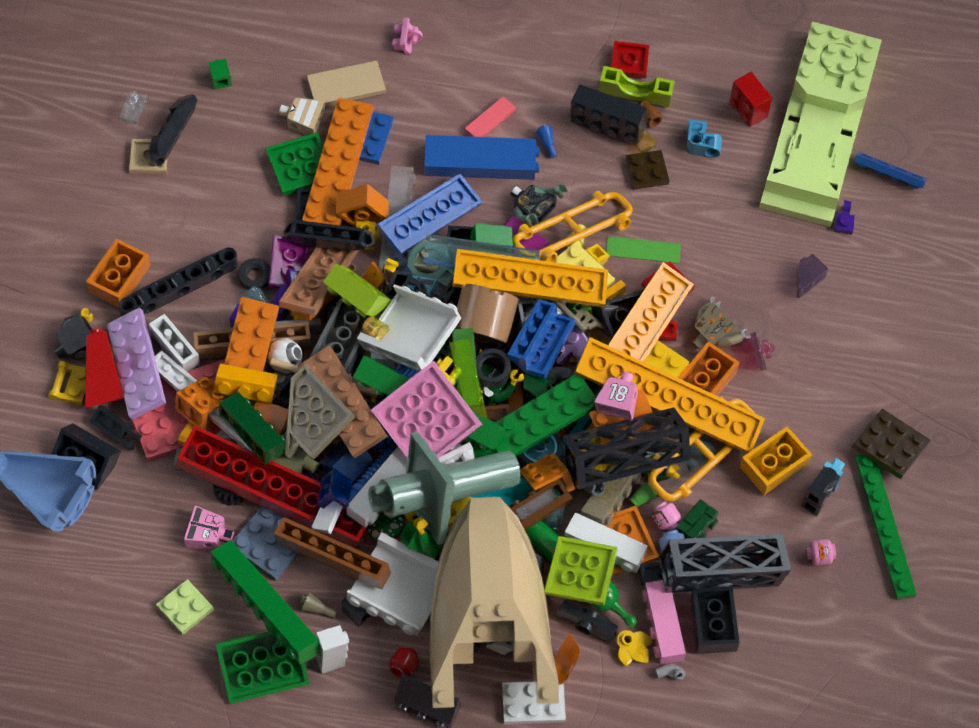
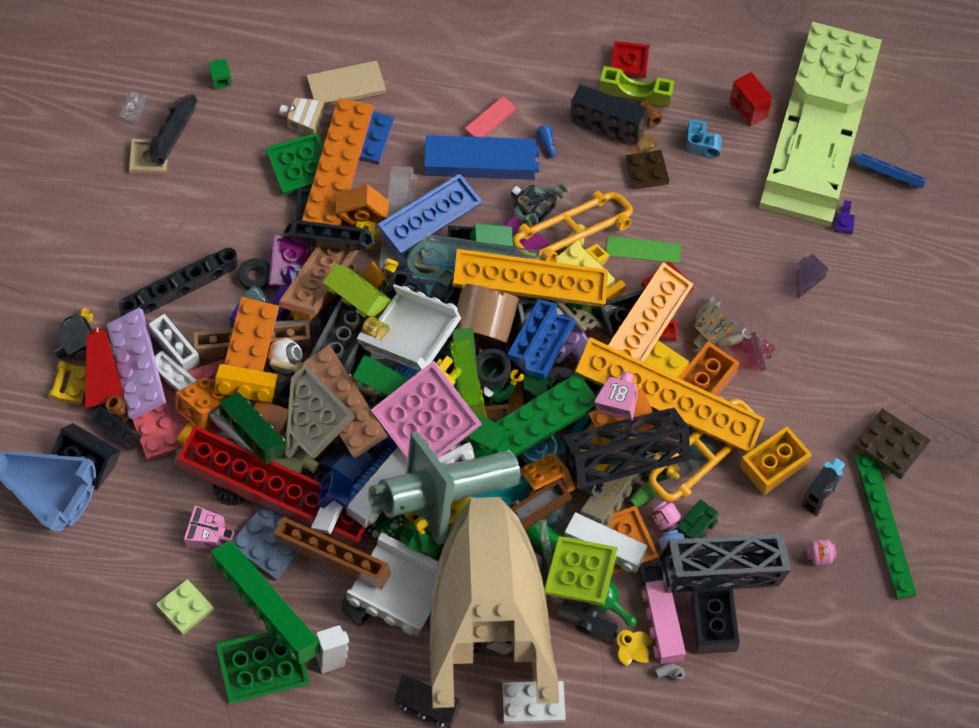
orange brick [86,238,151,308] -> none
dark tan cone [299,592,337,618] -> none
red head [389,647,419,678] -> none
bright pink hips [392,18,423,55] -> none
orange piece [554,634,580,685] -> none
none -> dark orange cone [106,396,130,420]
none -> clear bar [538,519,559,599]

